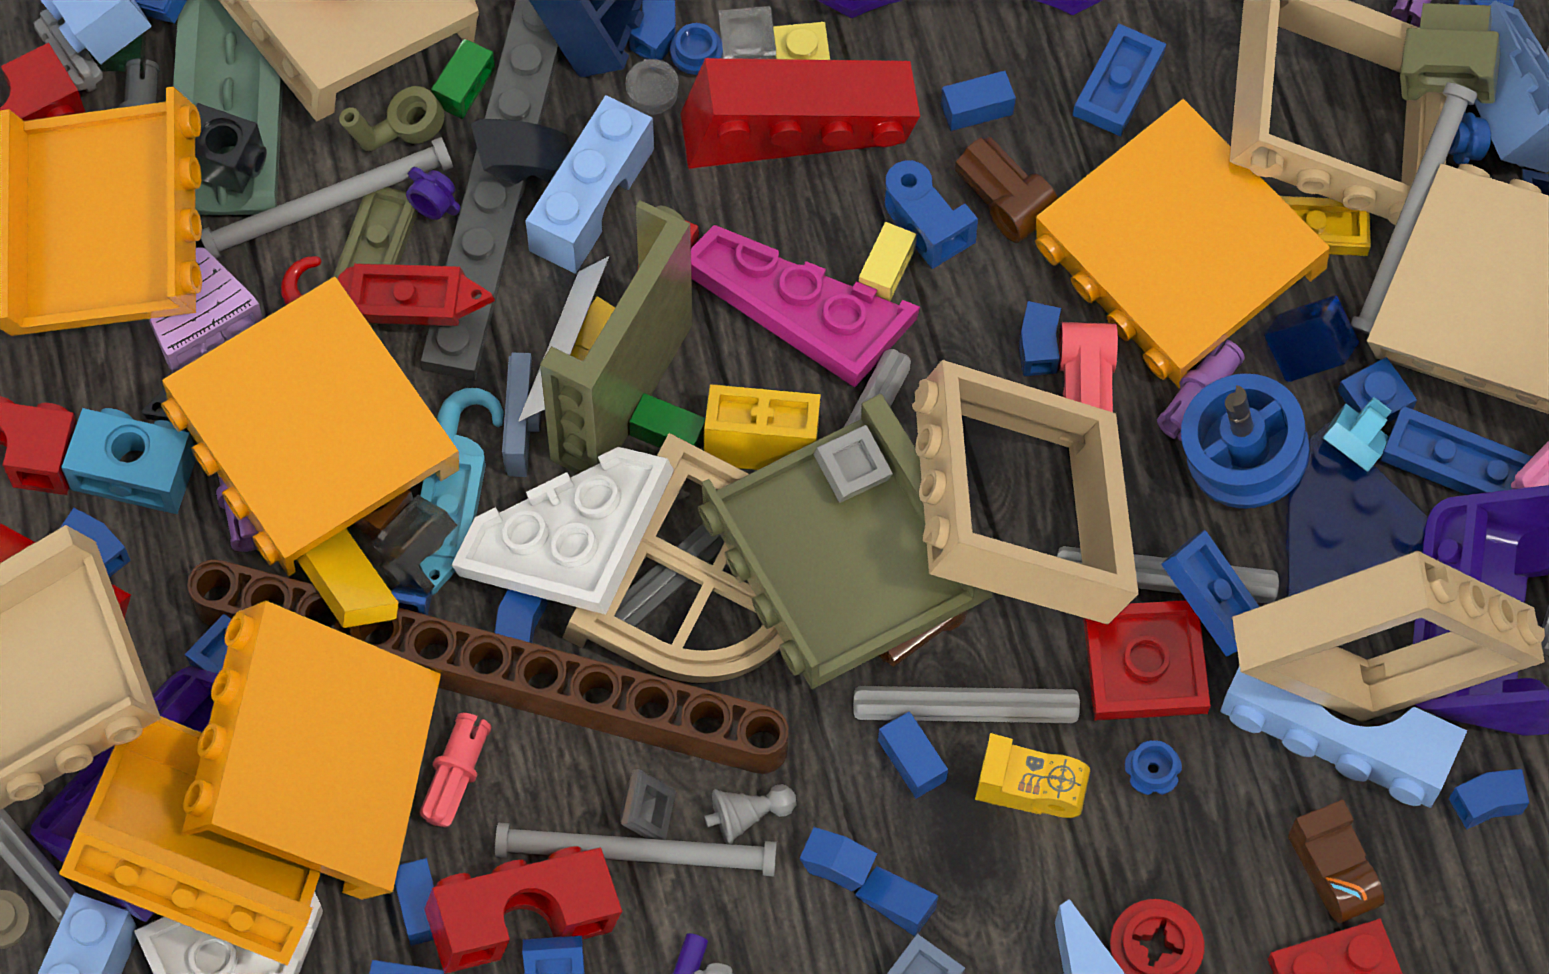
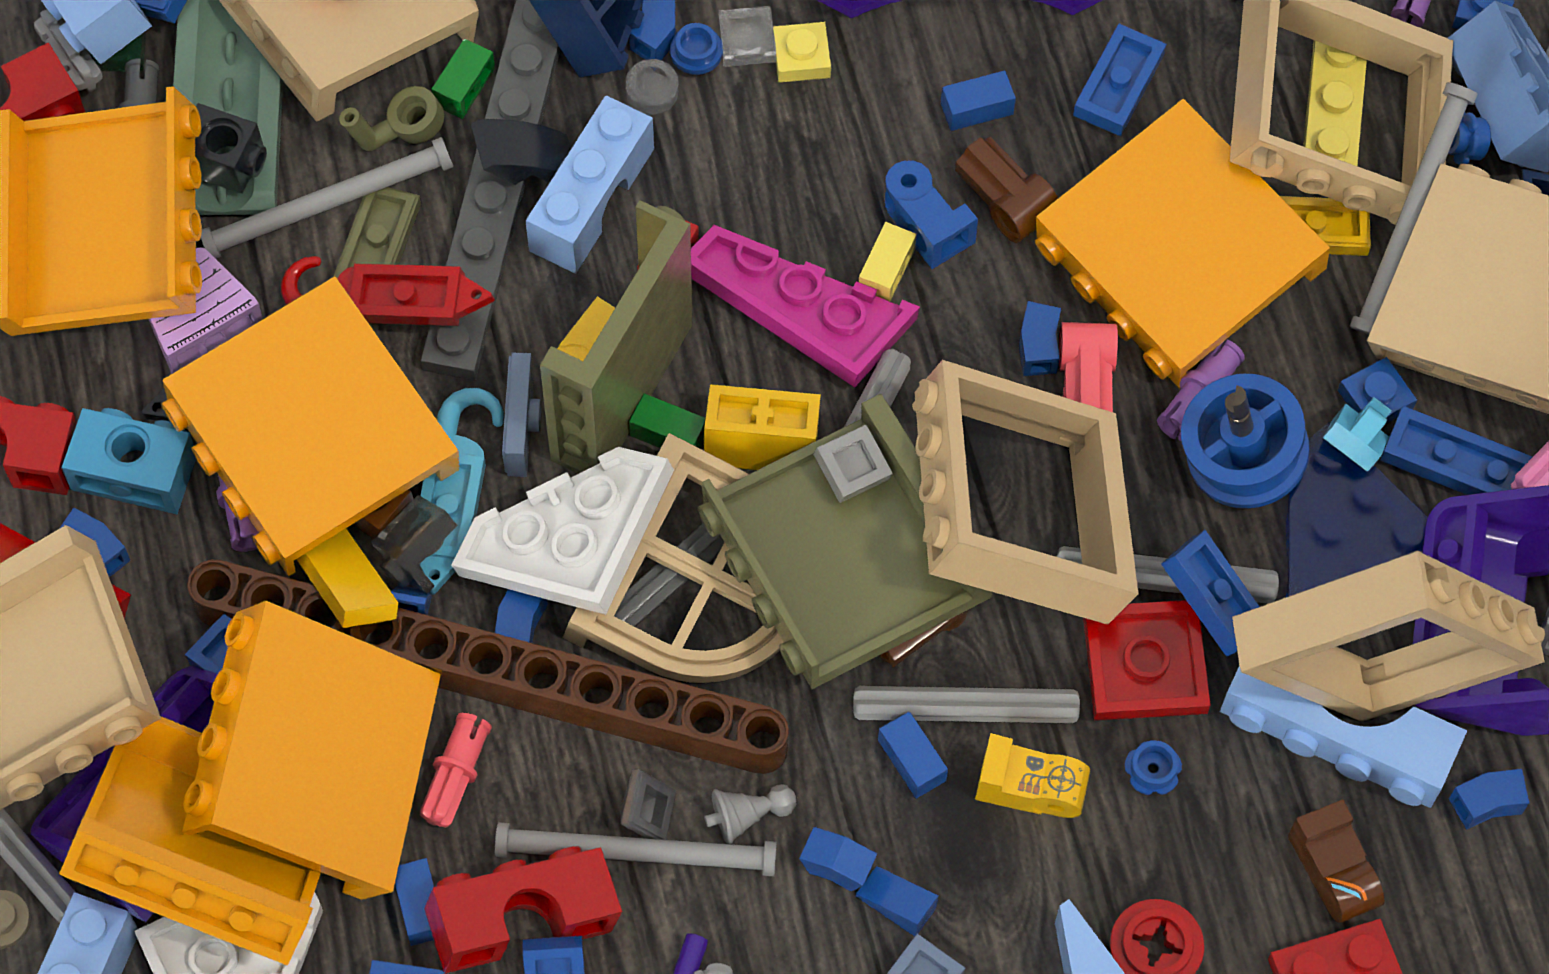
dark purple plate [406,167,461,220] -> none
white sticker [519,256,609,421] -> none
red wedge [680,58,920,169] -> none
clear blue panel [1264,295,1359,382] -> none
olive piece [1400,3,1500,104] -> none
none -> light yellow plate [1303,40,1367,166]

